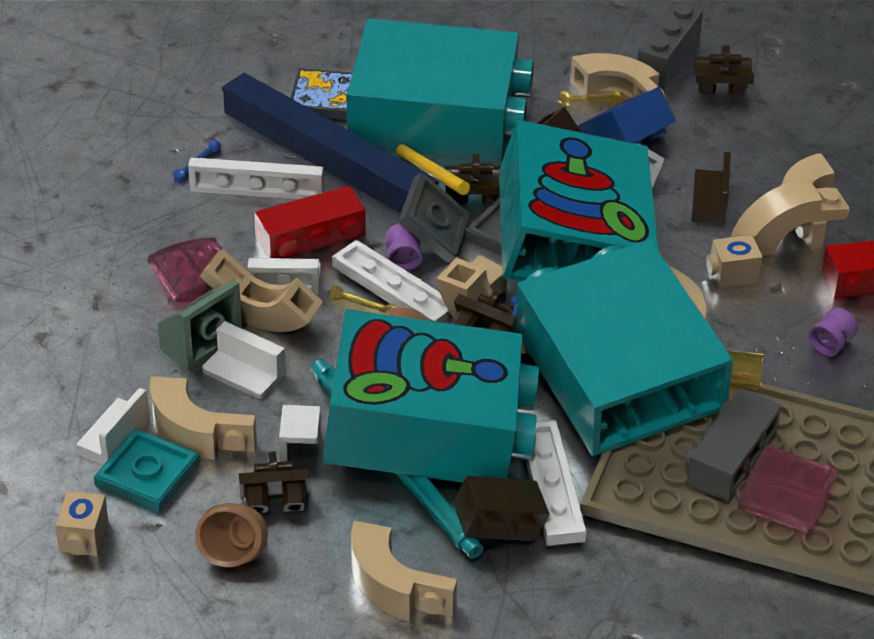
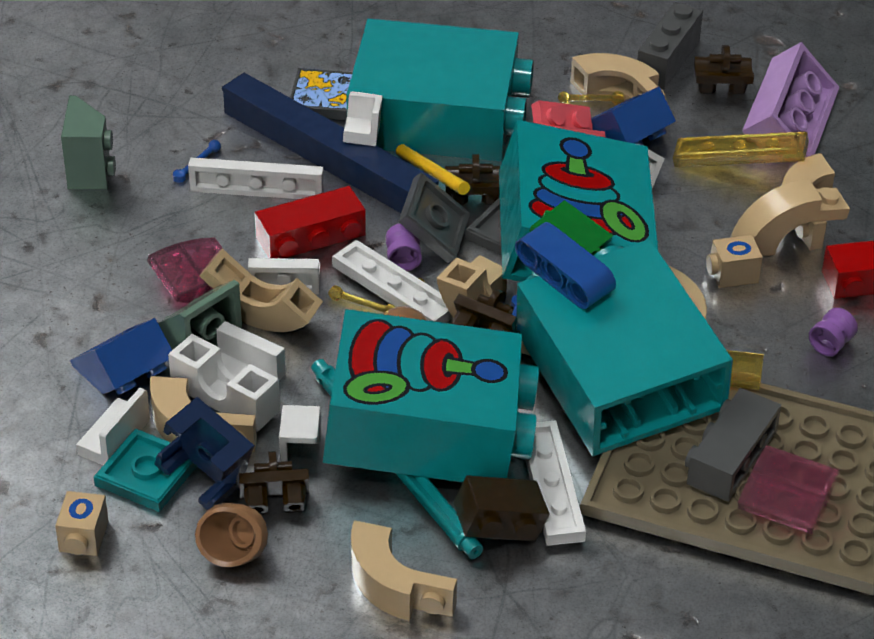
dark brown panel [691,152,731,224] -> none
none -> sand green slope [61,95,116,190]
none -> blue slope [70,318,172,395]
none -> dark blue panel [154,397,255,510]
none -> white arch [168,334,281,432]
none -> white panel [343,91,383,146]
none -> blue beam [515,222,616,309]
none -> green piece [529,200,613,256]
none -> coral bracket [531,100,606,138]
none -> clear yellow tile [673,132,809,167]
none -> lavender slope [742,42,840,162]

